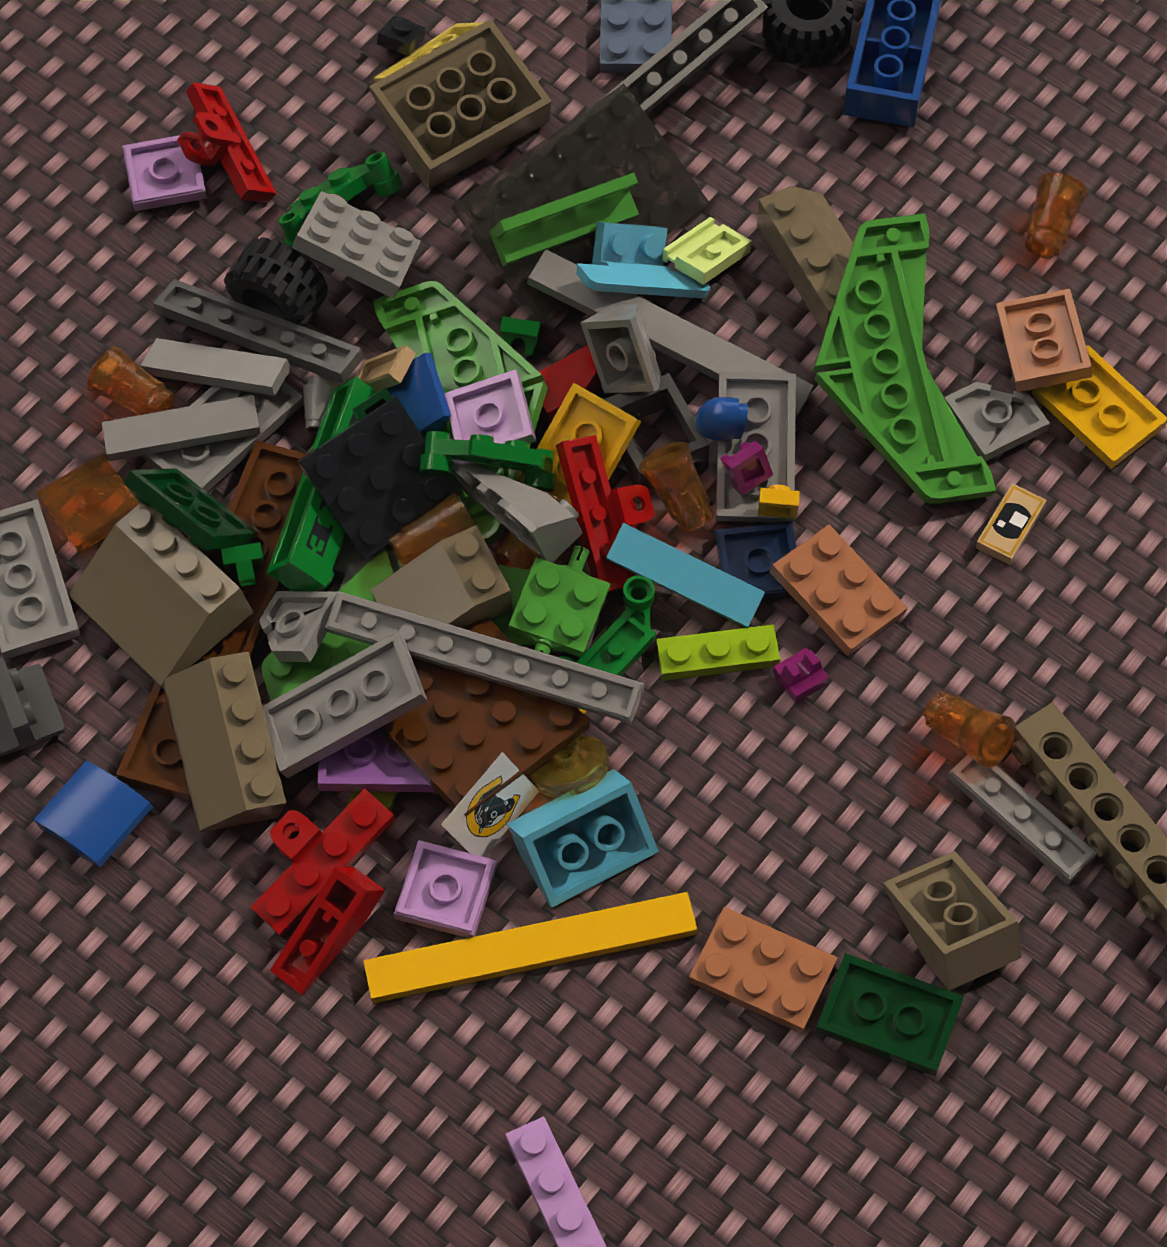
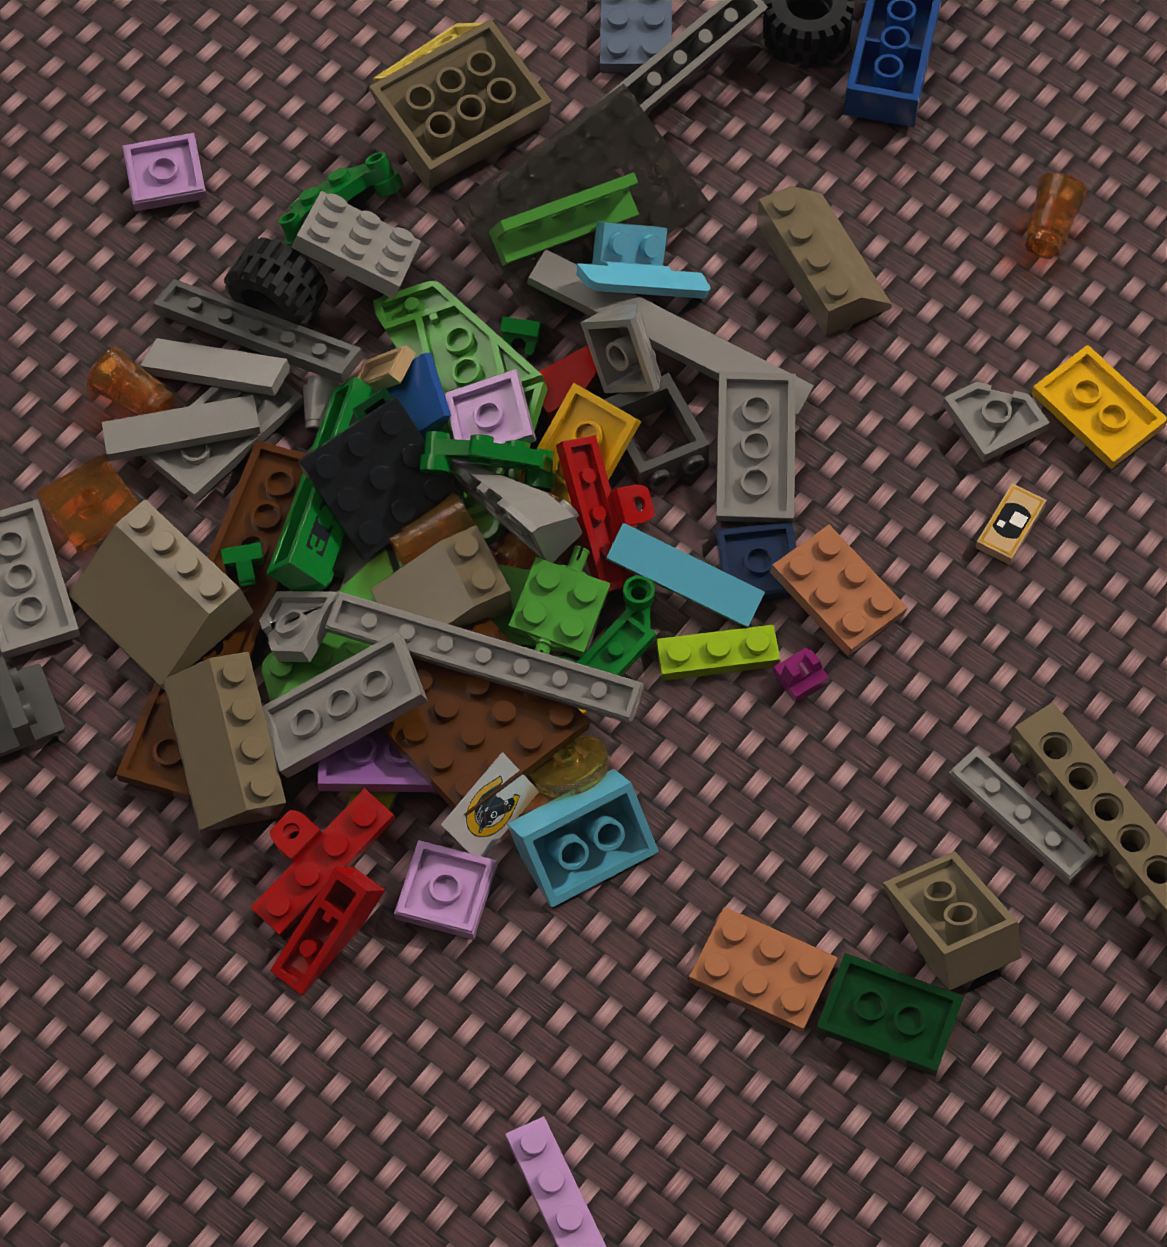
blue slope [34,760,153,868] -> none
dark green plate [123,468,258,551] -> none
red plate [177,82,276,203] -> none
yellow tile [363,892,697,1004] -> none
black plate [377,16,426,56] -> none
clear orange plant [639,442,714,532] -> none
yellowish green plate [662,217,752,285] -> none
blue piece [695,397,748,442] -> none
magenta tile [720,441,773,496] -> none
yellow plate [757,485,800,519] -> none
bright green wing [812,213,996,504] -> none
clear orange plant [923,691,1016,768] -> none
nougat plate [996,288,1093,392] -> none

